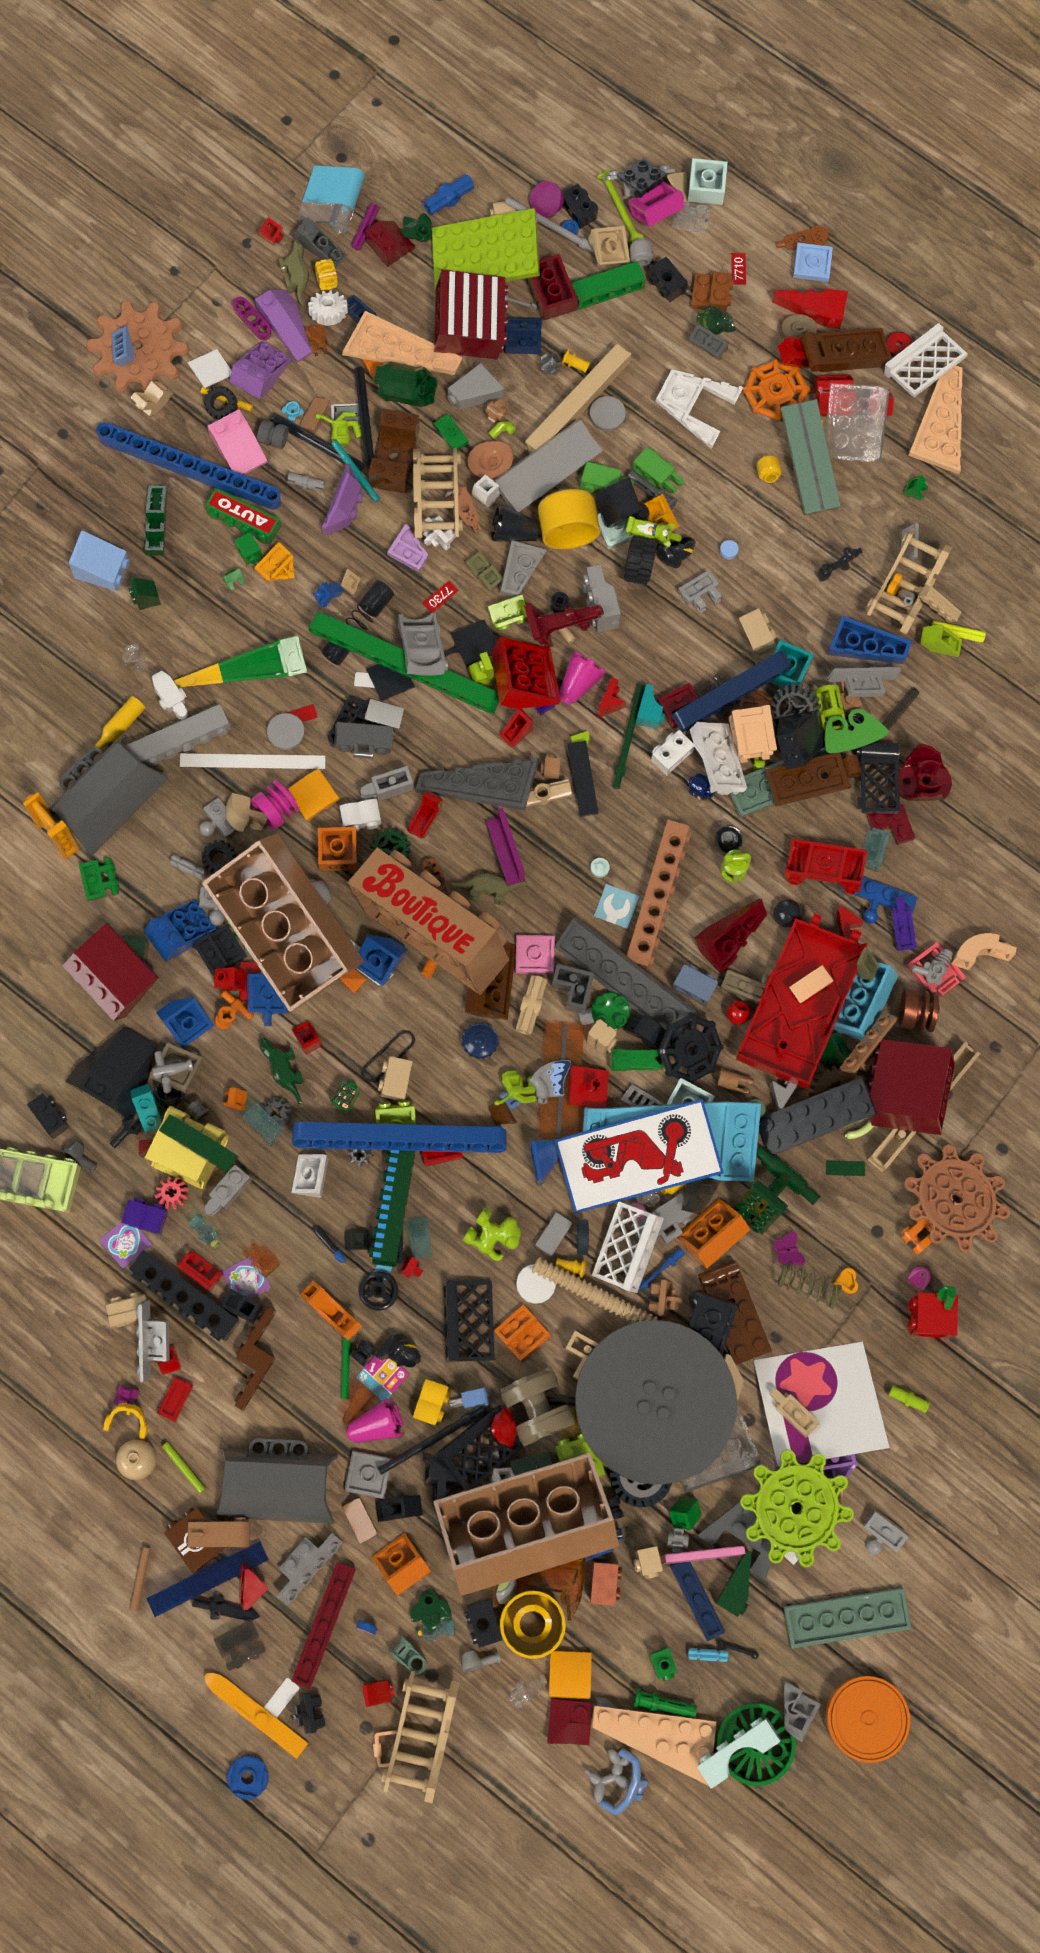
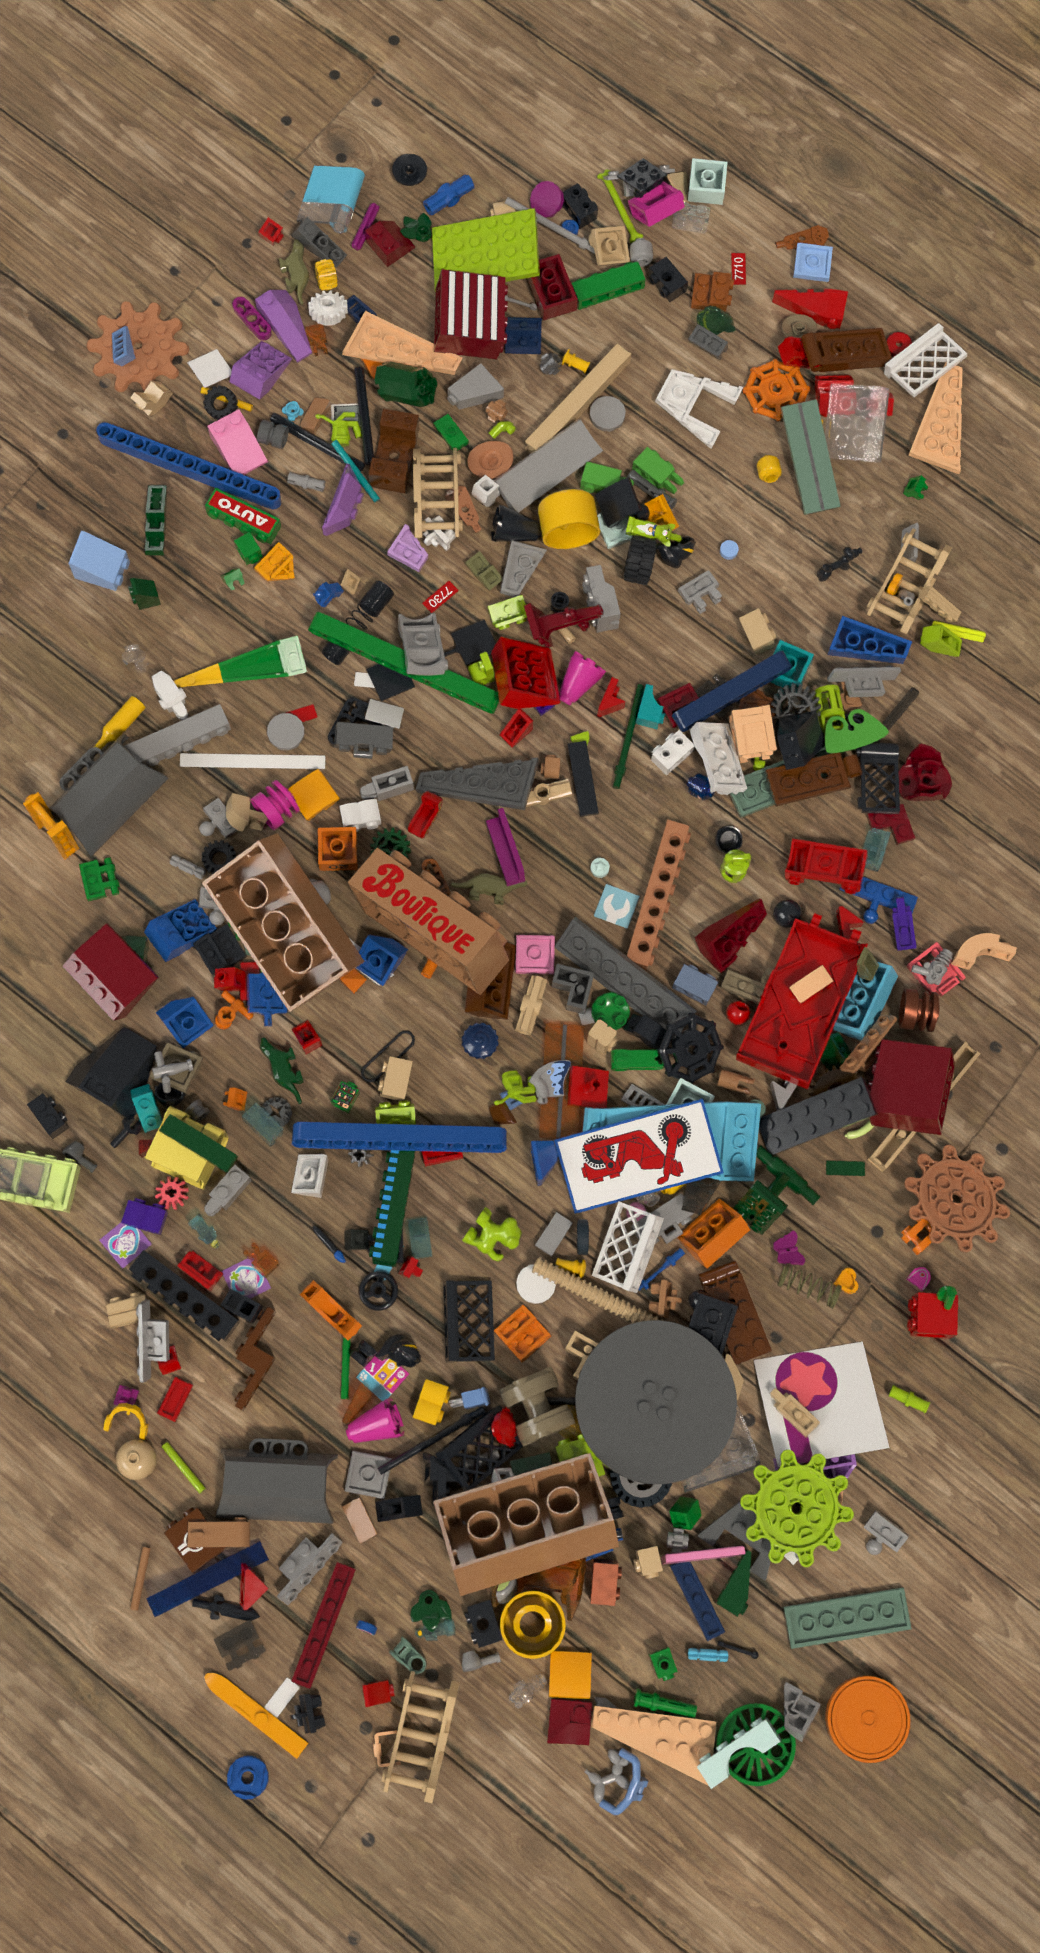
orange slope [372,1533,431,1596] -> none
none -> black dish [392,154,427,186]

